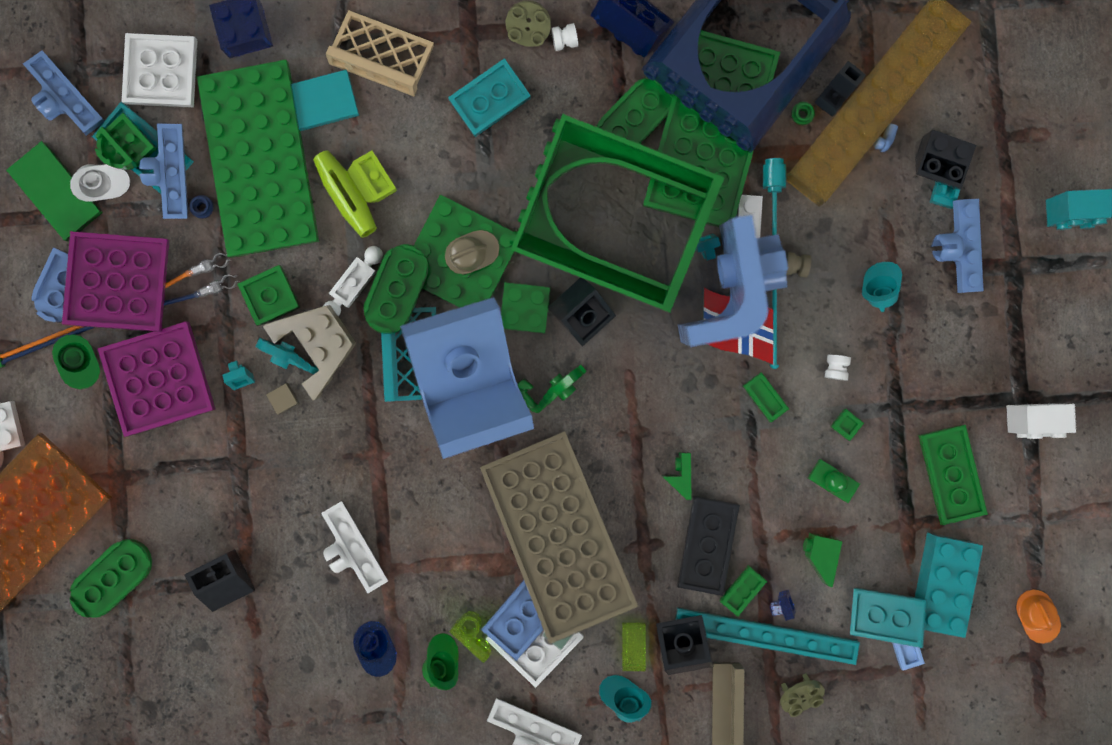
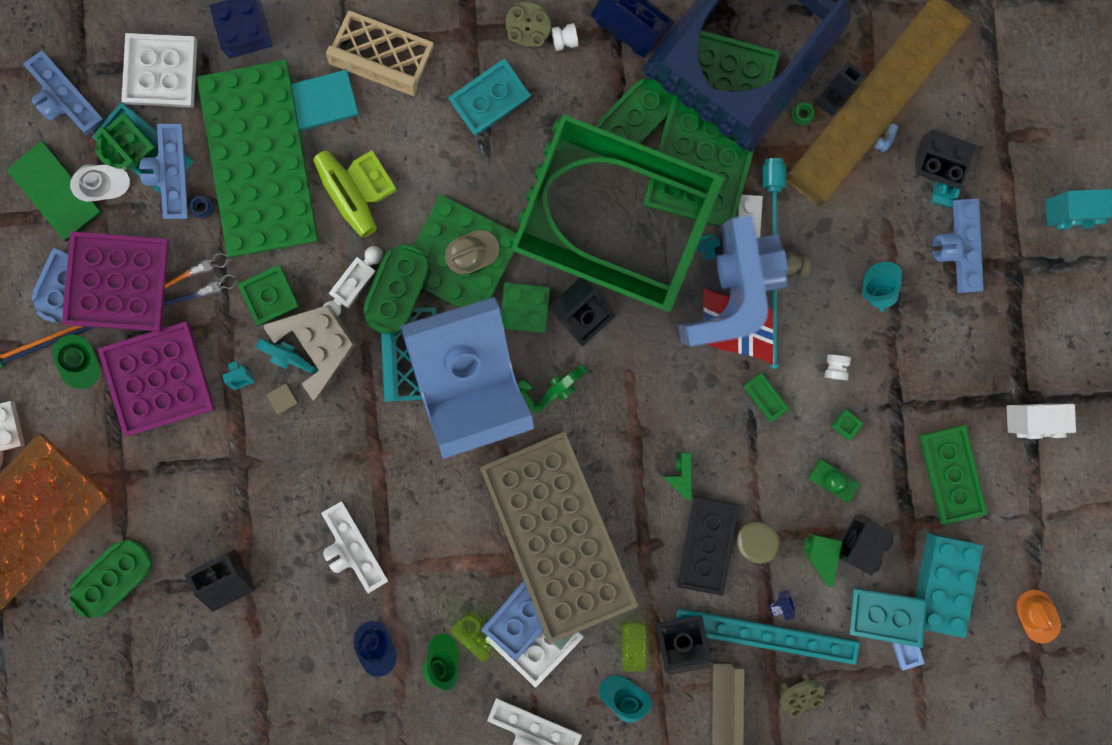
green plate [719,565,767,617] -> none
none -> olive piece [737,522,780,563]
none -> black brick [839,515,894,576]

